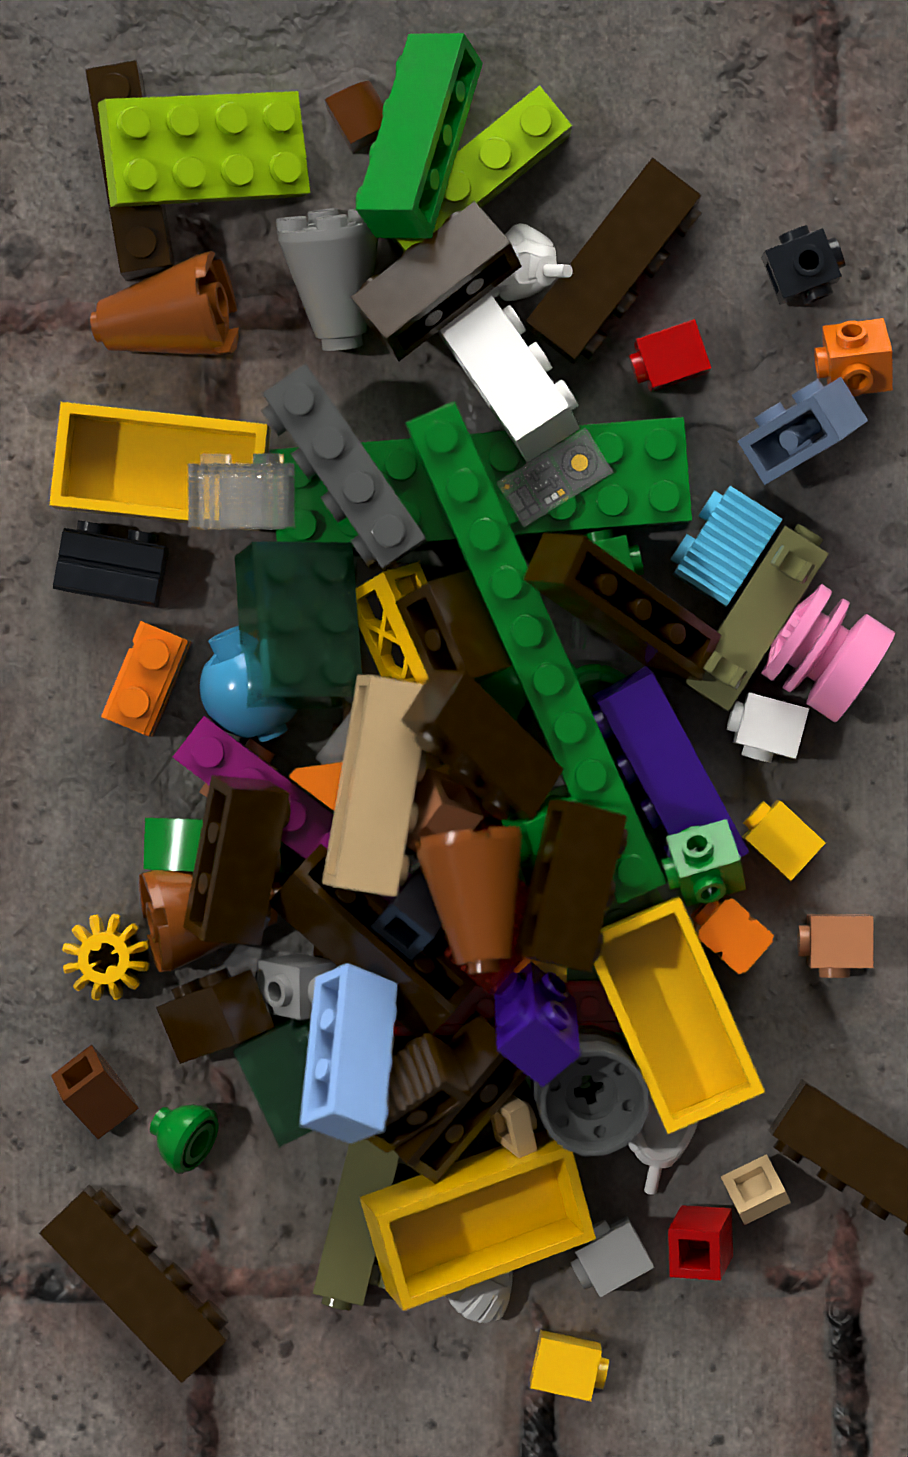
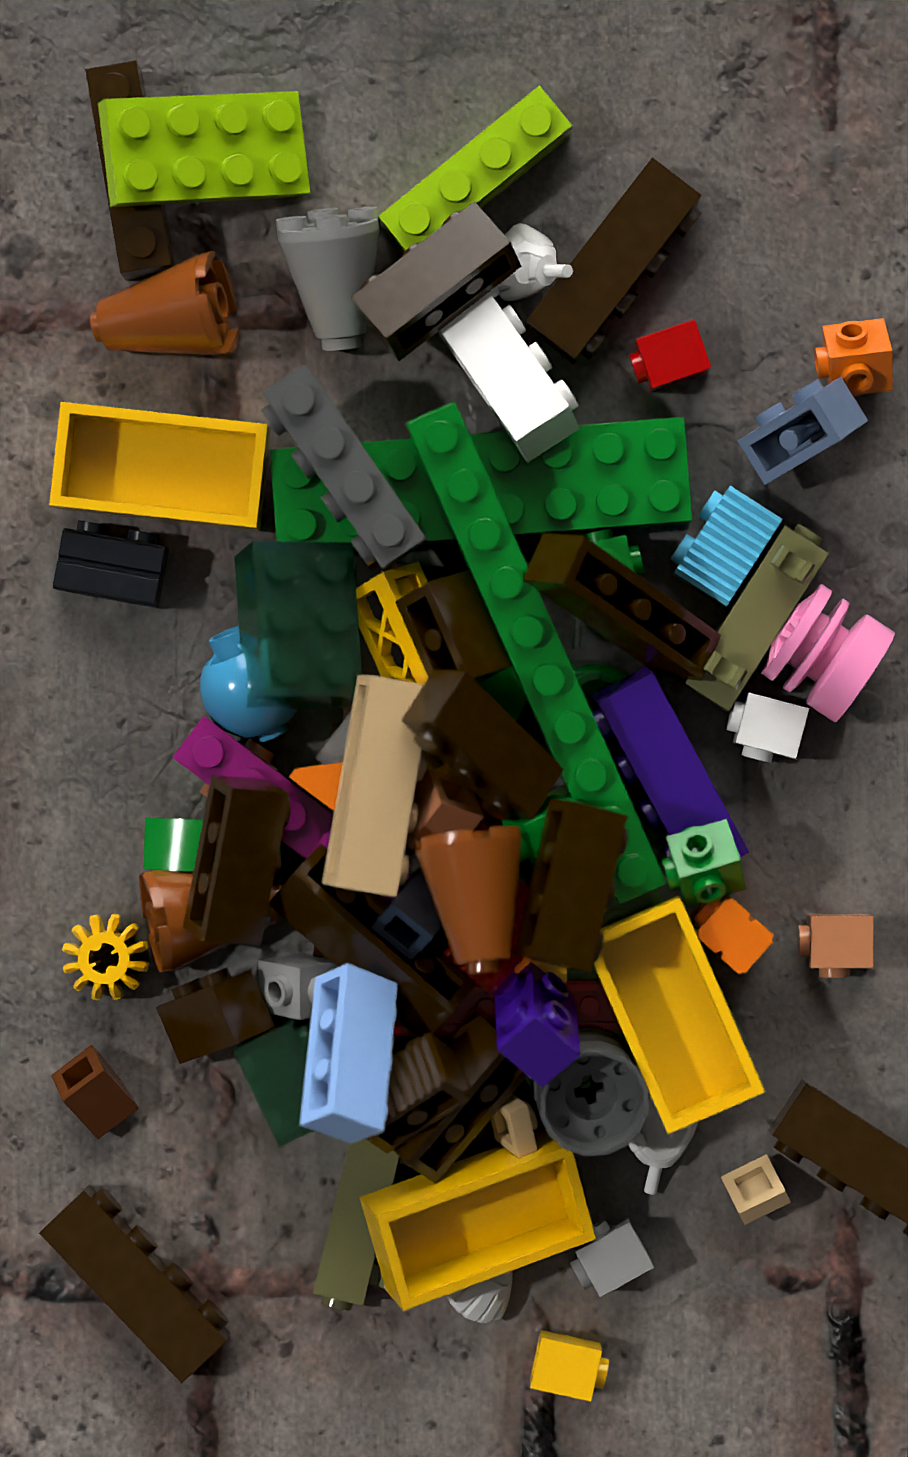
orange brick [101,621,192,737] -> none
green brick [150,1104,219,1174] -> none
clear brick [188,453,296,530] -> none
reddish brown brick [325,81,384,154] -> none
green brick [356,33,483,238] -> none
clear tile [496,428,613,528] -> none
red brick [668,1205,733,1281] -> none
yellow brick [742,800,826,881] -> none
black brick [761,225,846,305] -> none

